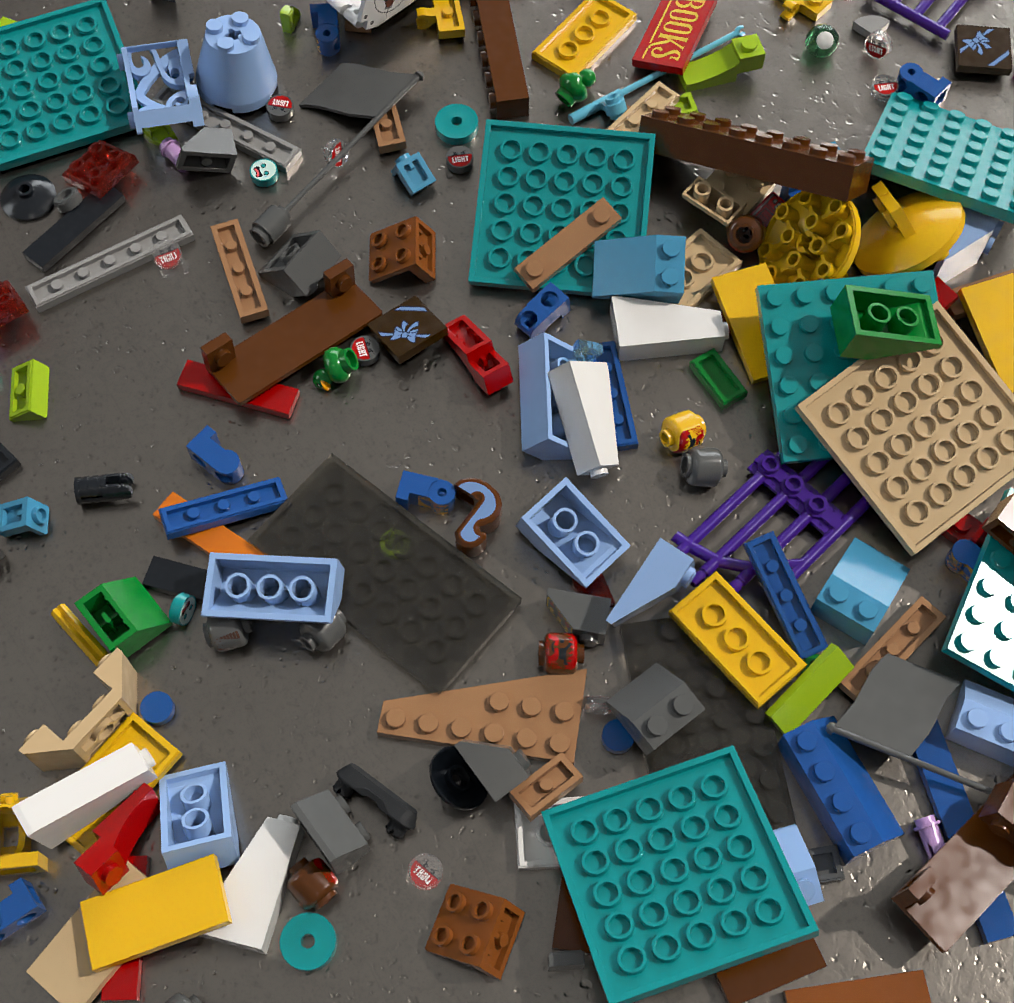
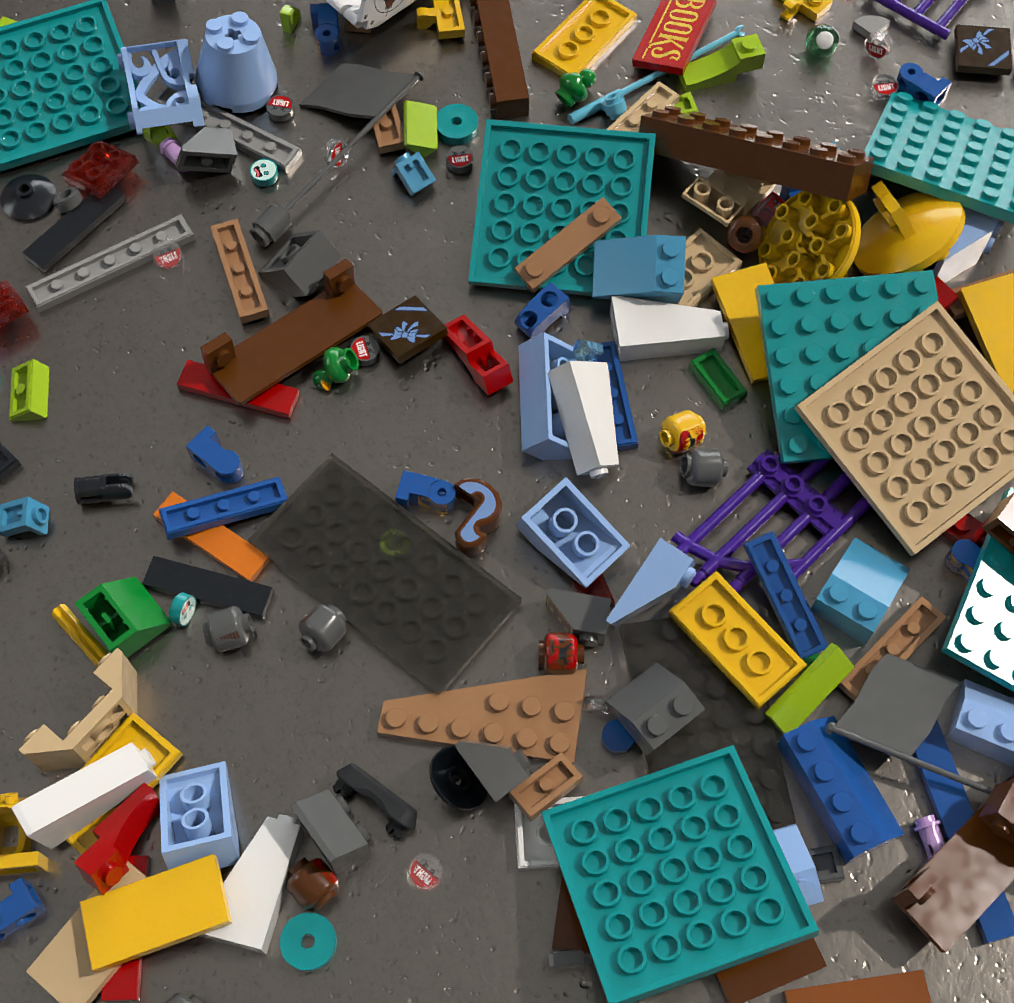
blue tile [140,691,175,726] -> none
light blue slope [201,552,345,624] -> none
dark orange bracket [369,216,436,283] -> none
dark orange bracket [425,884,525,980] -> none
green slope [830,284,942,360] -> none
none -> lime slope [404,100,438,158]

